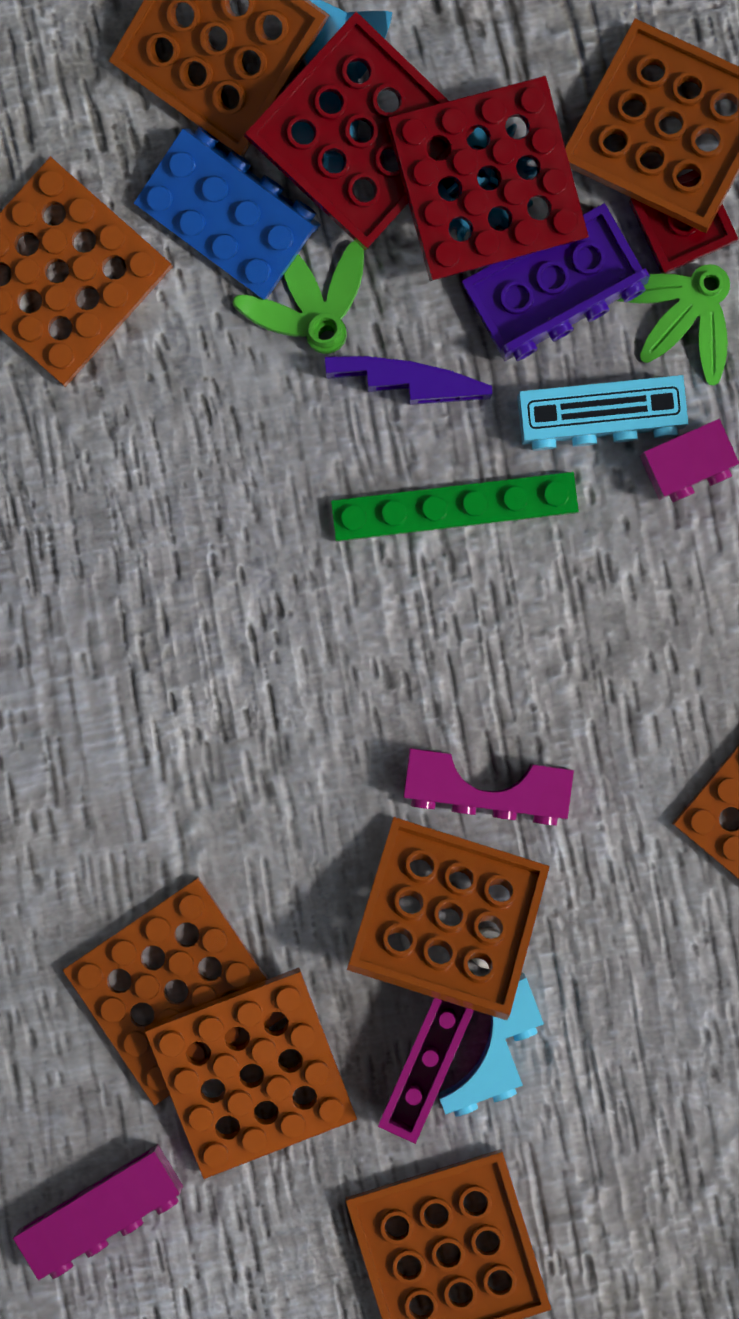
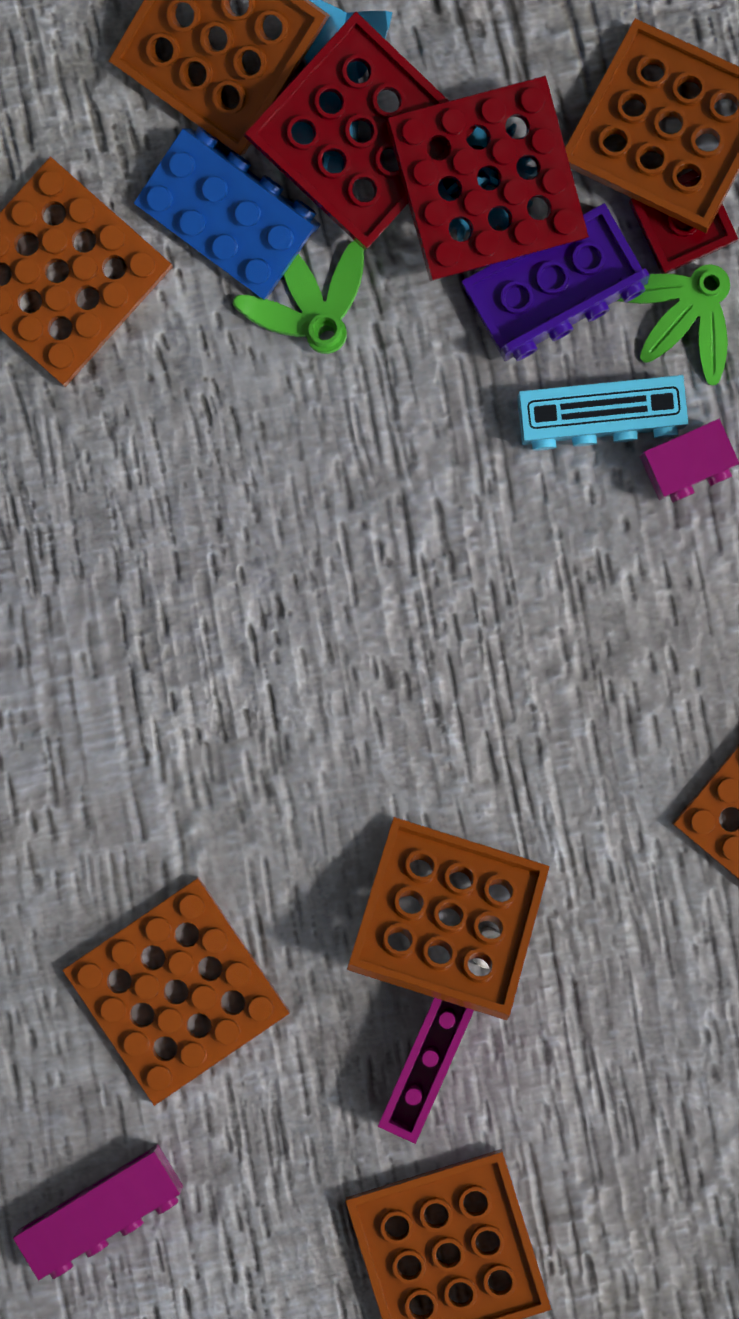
dark orange piece [145,967,357,1179] -> none
dark purple slope [325,356,492,405] -> none
green plate [331,472,579,542] -> none
magenta arch [403,748,574,826] -> none
medium azure arch [439,973,544,1117] -> none

